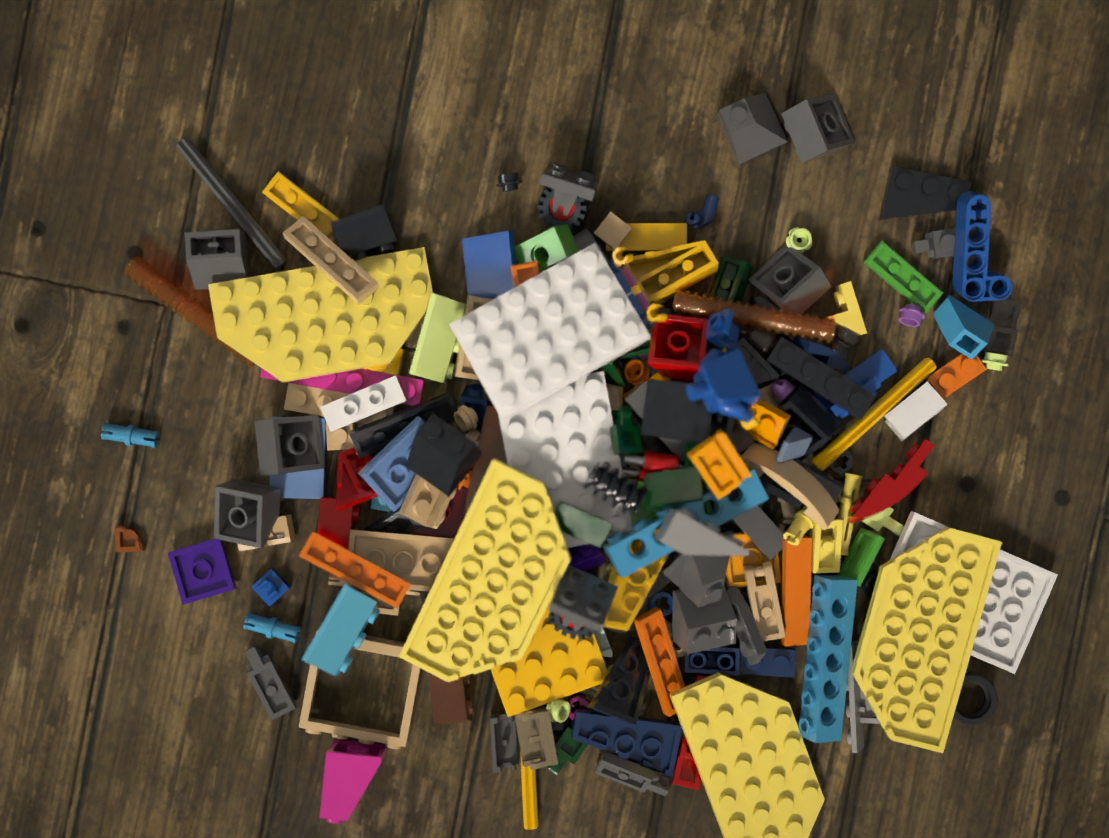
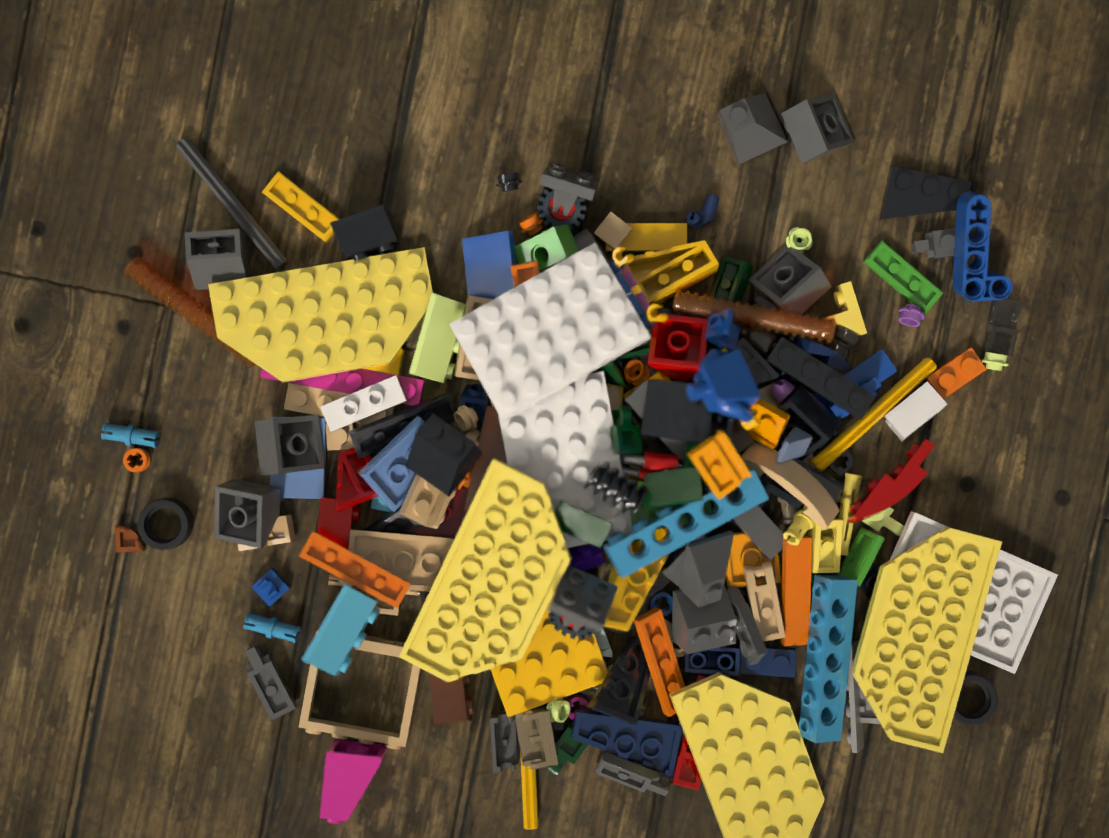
dark purple plate [168,539,237,605] -> none
tan plate [283,216,379,305] -> none
light grey slope [654,508,750,556] -> none
dark azure slope [933,295,995,360] -> none
none -> orange bush [123,448,151,472]
none -> black tyre [137,498,194,550]
none -> orange plate [519,212,545,236]

